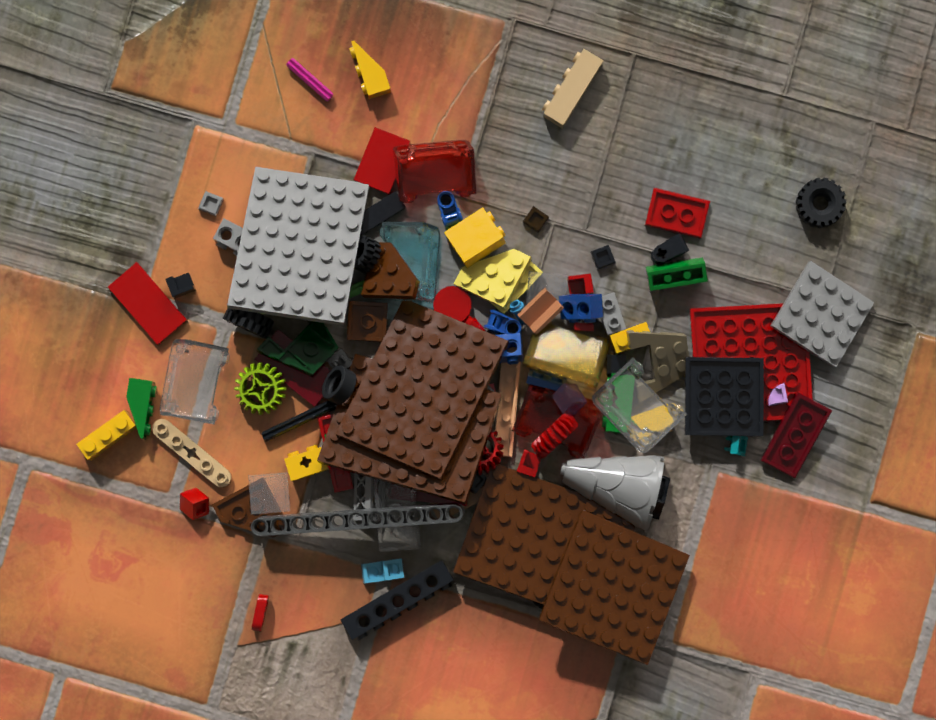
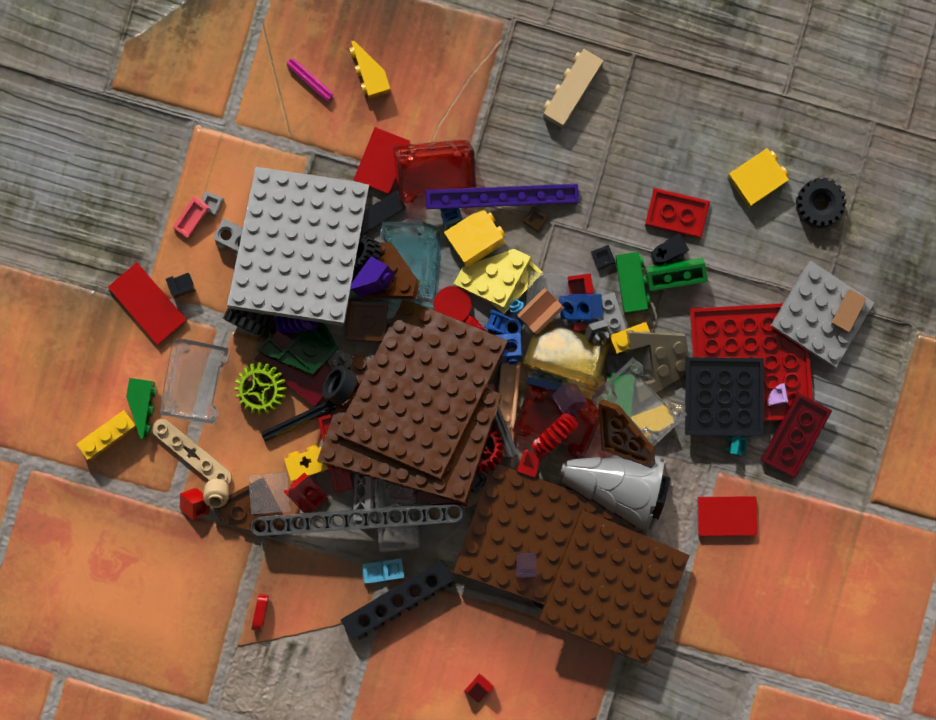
none -> coral tile [173,196,210,239]
none -> tan head [203,479,229,508]
none -> dark purple piece [275,316,319,334]
none -> red plate [284,472,328,513]
none -> dark purple slope [350,256,395,297]
none -> dark purple tile [425,184,579,210]
none -> red panel [464,673,494,703]
none -> dark grey axle [494,407,518,458]
none -> panel [516,553,536,579]
none -> dark grey tile [585,319,609,345]
none -> reddish brown plate [598,399,655,468]
none -> green brick [615,252,651,314]
none -> red tile [697,496,757,536]
none -> yellow brick [727,148,789,208]
none -> medium nougat tile [831,289,866,333]

